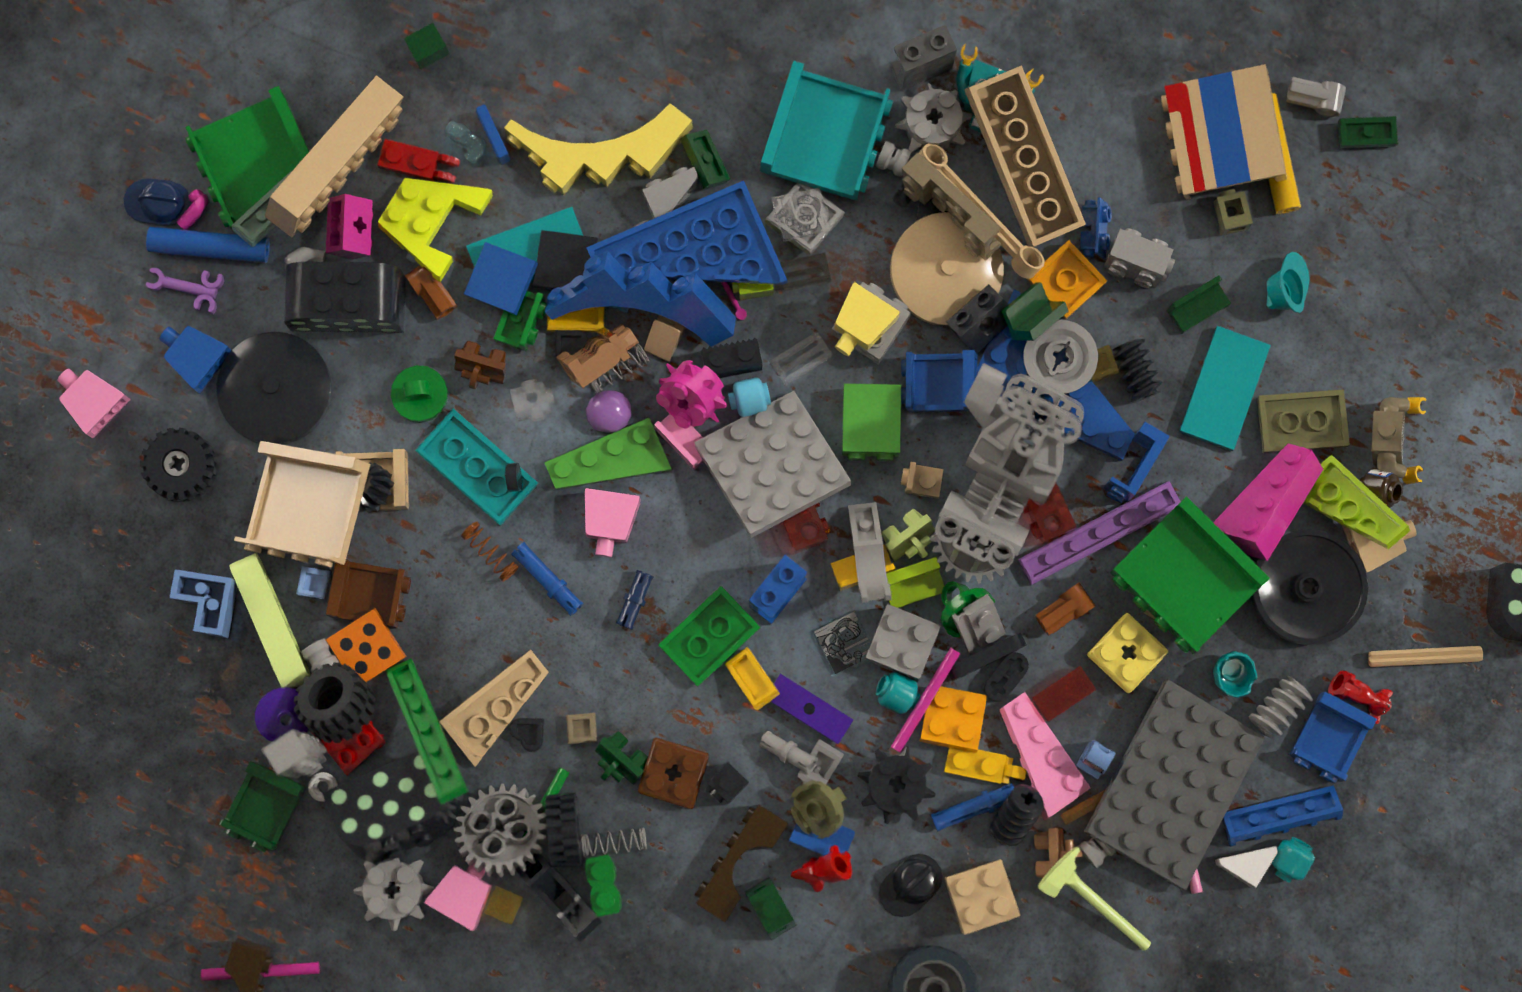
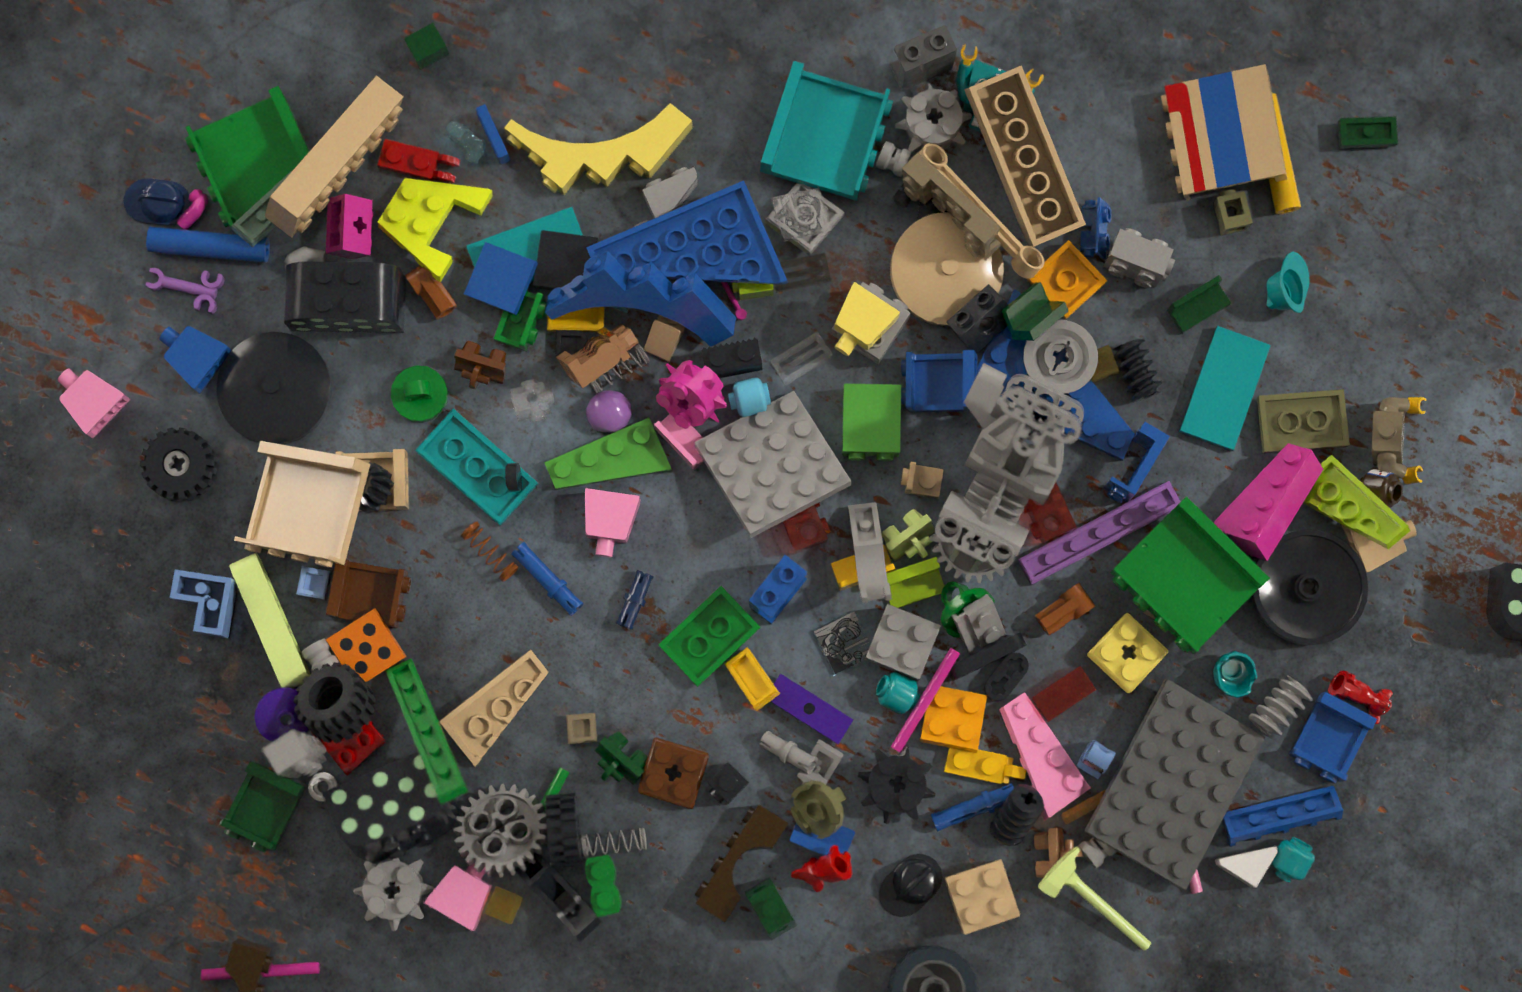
black tile [510,718,544,752] -> none
dark green plate [680,130,730,189] -> none
light grey piece [1286,77,1346,117] -> none
tan axle [1368,646,1483,667] -> none

